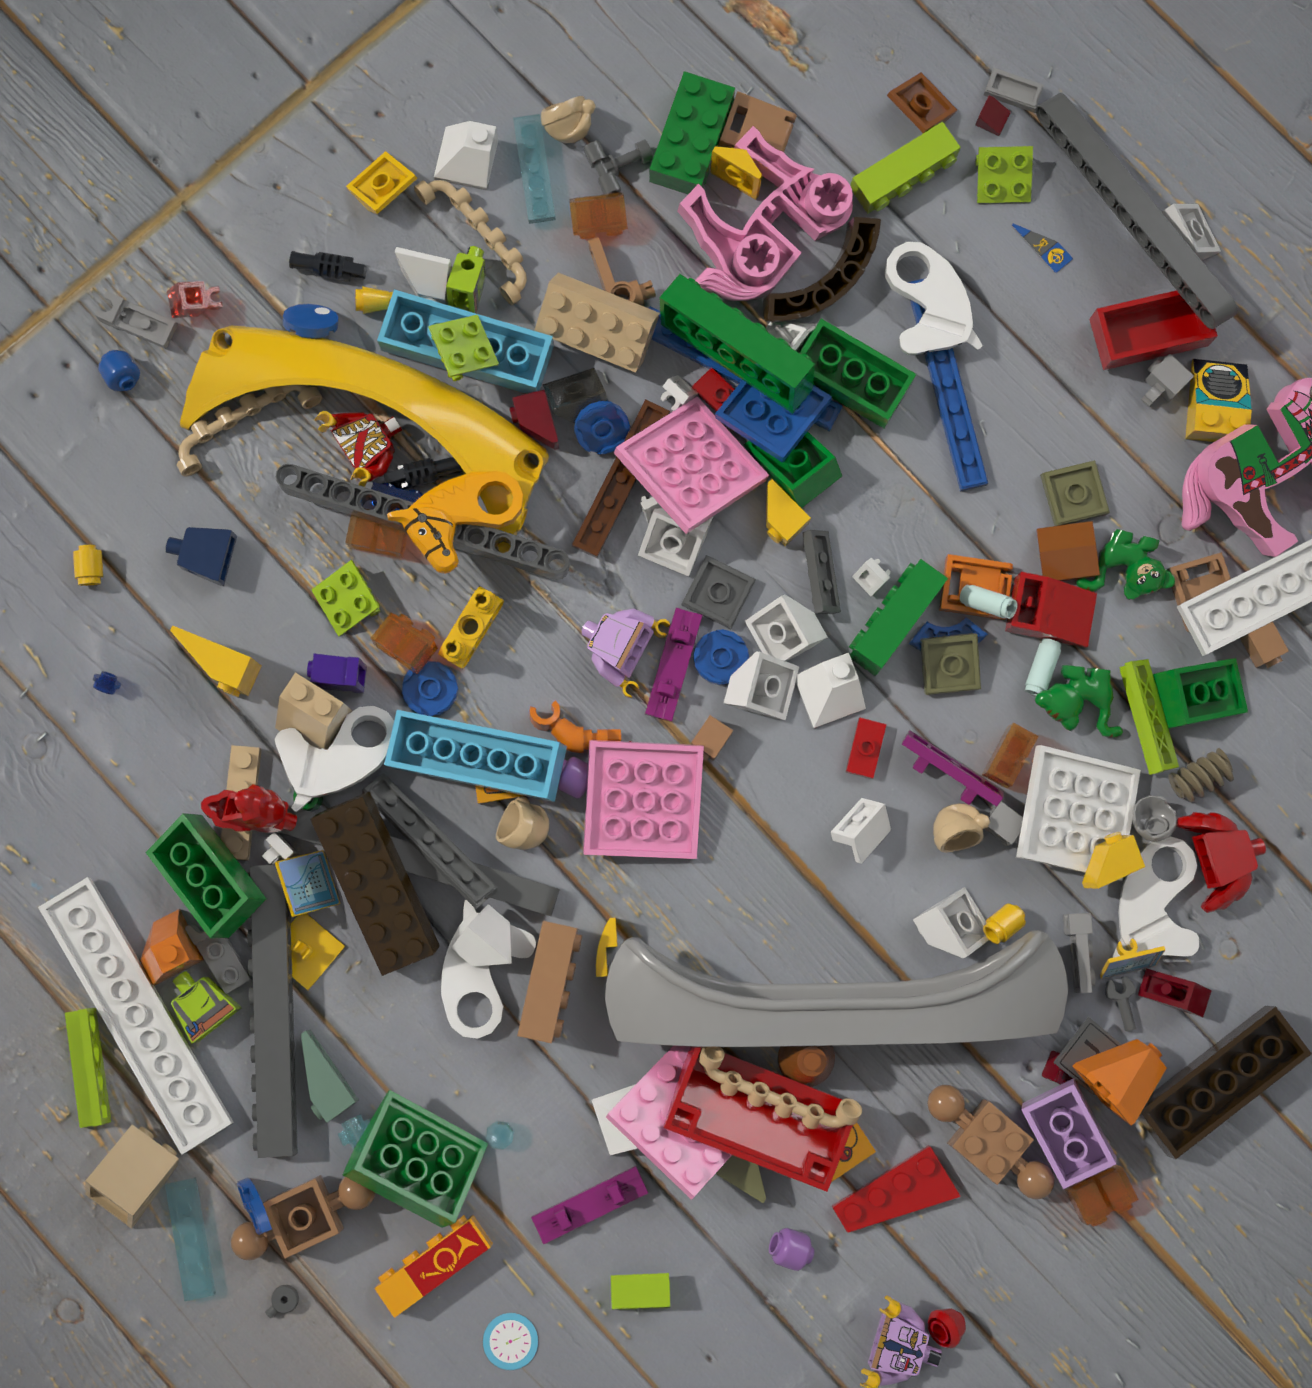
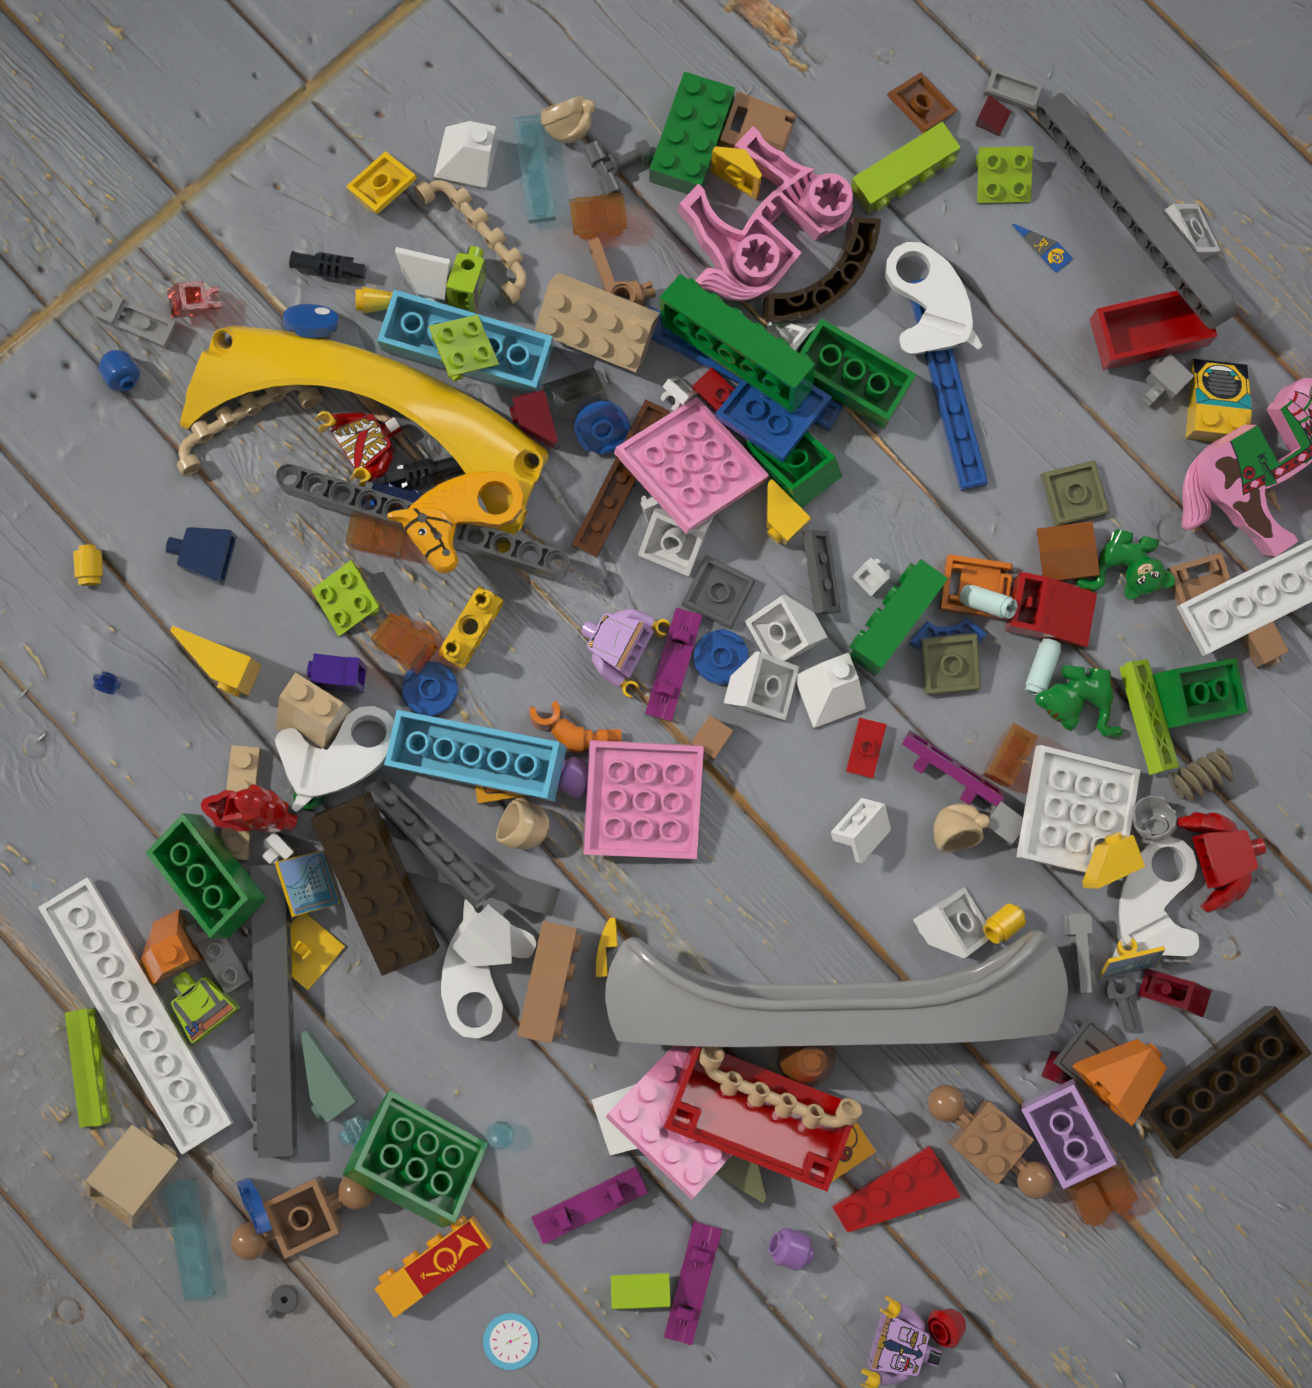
none -> magenta hinge [664,1220,722,1345]

